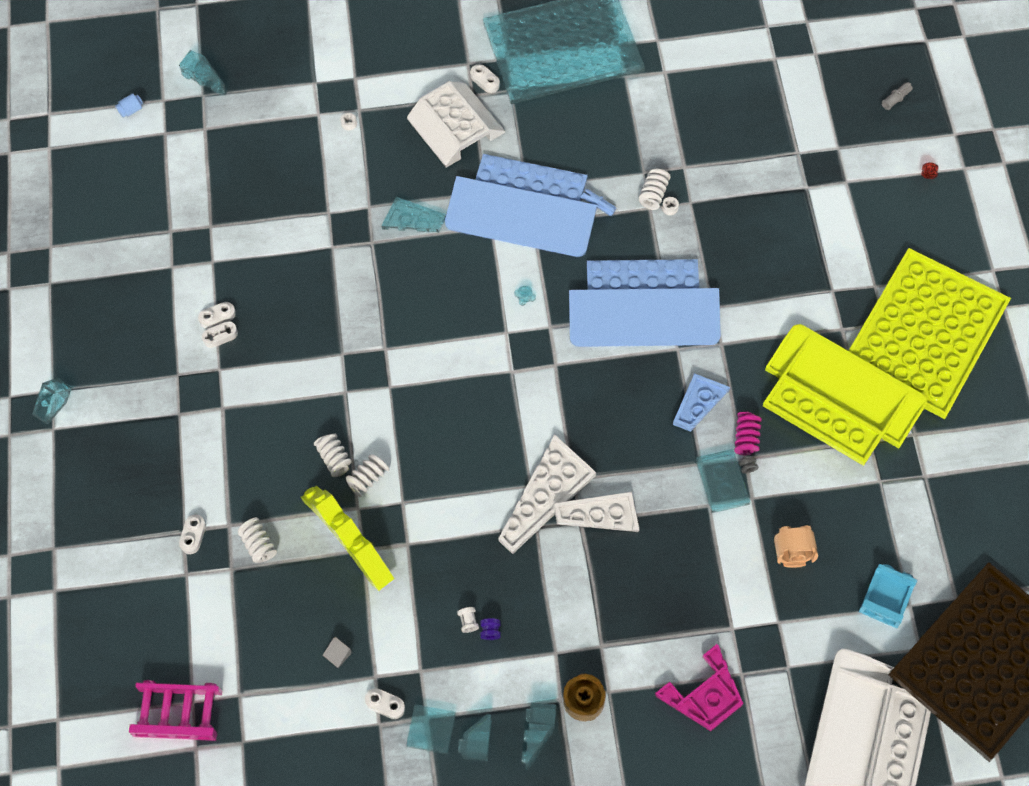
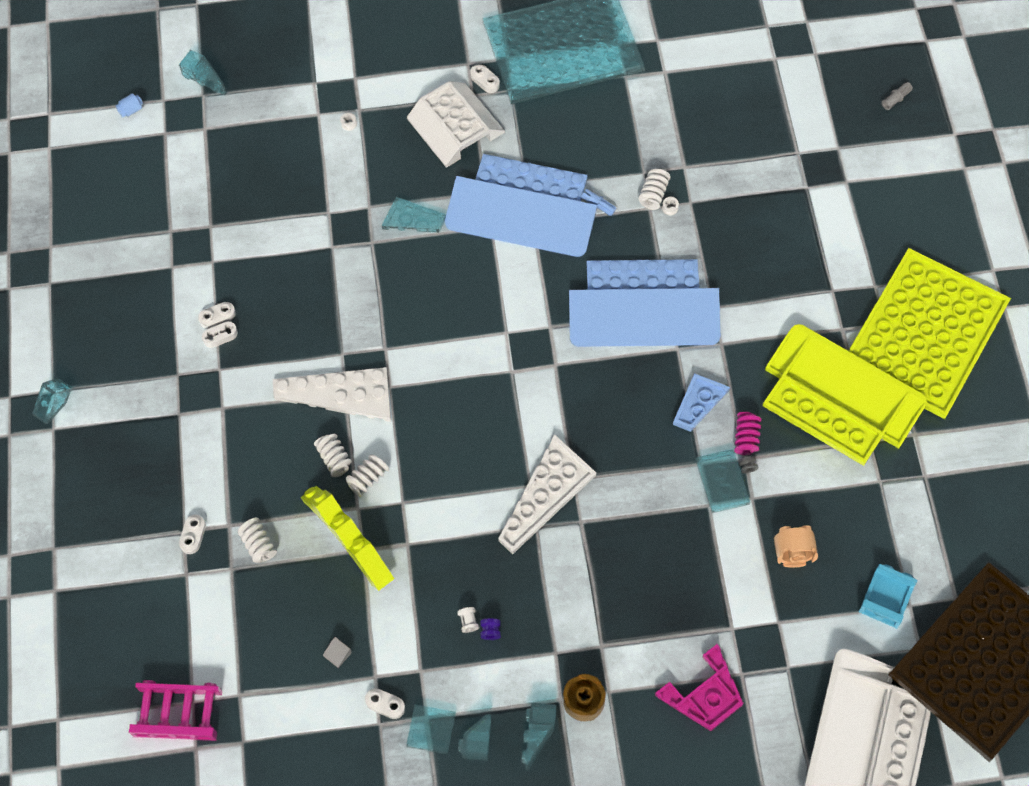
clear light blue plate [514,286,536,306] -> none
white wing [554,492,639,532] -> none
clear red bush [921,162,939,179] -> none
none -> white wing [273,367,391,422]

